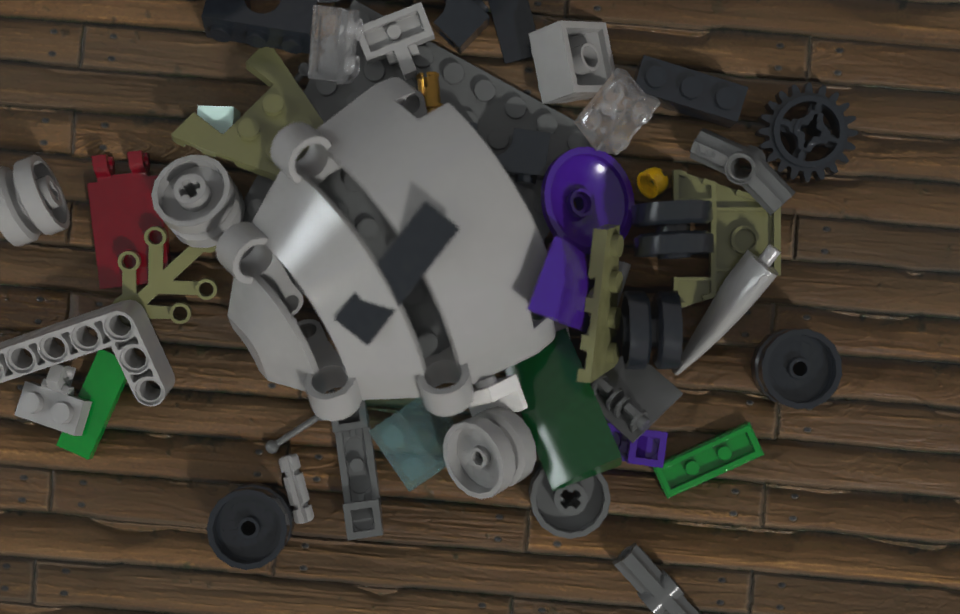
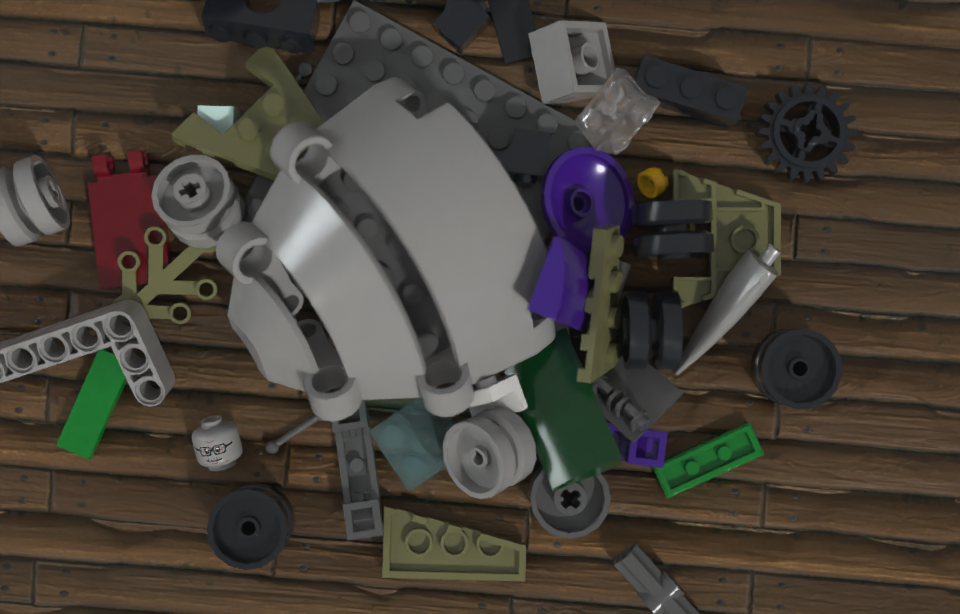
light grey hinge [15,363,92,436] -> none
light grey axle [279,454,314,524] -> none
clear bracket [308,5,363,85] -> none
black sticker [334,201,460,346] -> none
light grey hinge [354,2,435,81] -> none
pearl gold pin [416,72,444,114] -> none
dark grey piece [690,128,796,216] -> none
none -> light grey head [192,415,243,471]
none -> olive wing [382,504,526,582]

